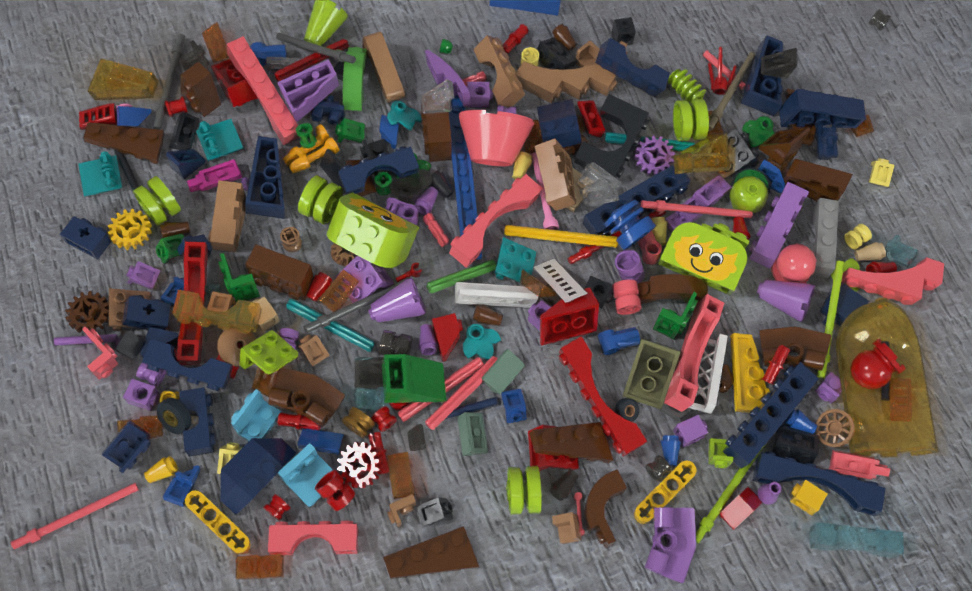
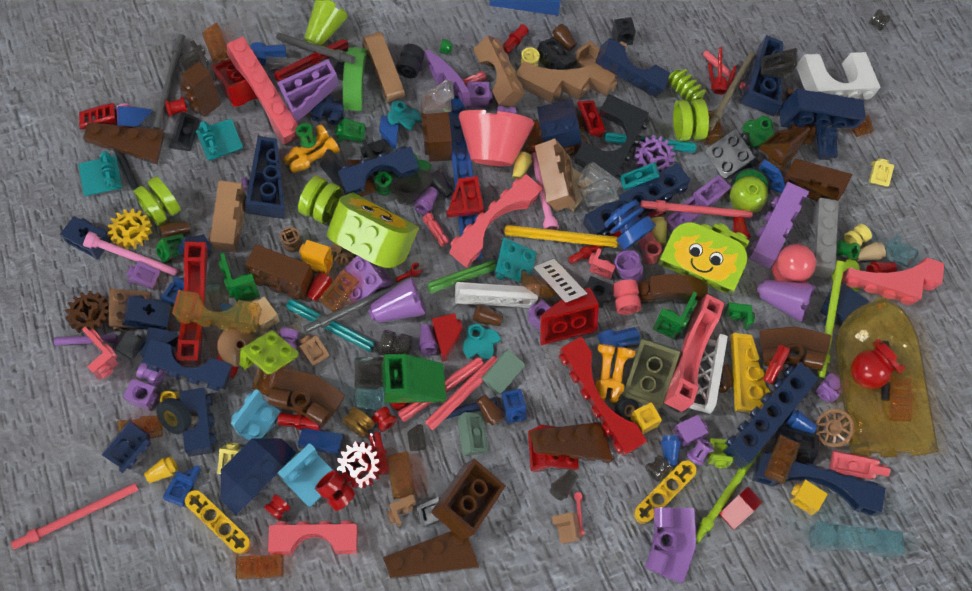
clear yellow wedge [87,58,159,100] -> none
dark blue slope [166,149,206,179] -> none
dark pink hinge [187,159,242,192] -> none
medium nougat panel [207,291,236,319] -> none
medium lavender piece [385,198,418,225] -> none
lime wheel [506,466,541,515] -> none
reddish brown arch [584,469,627,548] -> none
clear yellow wedge [674,133,730,174] -> none
medium lavender cone [758,482,781,505] -> none
none -> bright pink piece [83,231,179,276]
none -> light orange brick [299,240,333,275]
none -> black wheel [395,44,425,78]
none -> reddish brown brick [430,458,506,540]
none -> red wing [447,176,484,218]
none -> reddish brown cone [476,394,504,426]
none -> coral bracket [588,248,616,280]
none -> light orange piece [595,344,636,403]
none -> teal slope [620,162,660,191]
none -> yellow brick [630,402,662,434]
none -> medium lavender bush [687,437,714,466]
none -> green bracket [724,302,755,330]
none -> clear orange slope [763,435,800,485]
none -> white arch [796,52,880,99]
none -> green bush [836,239,860,260]

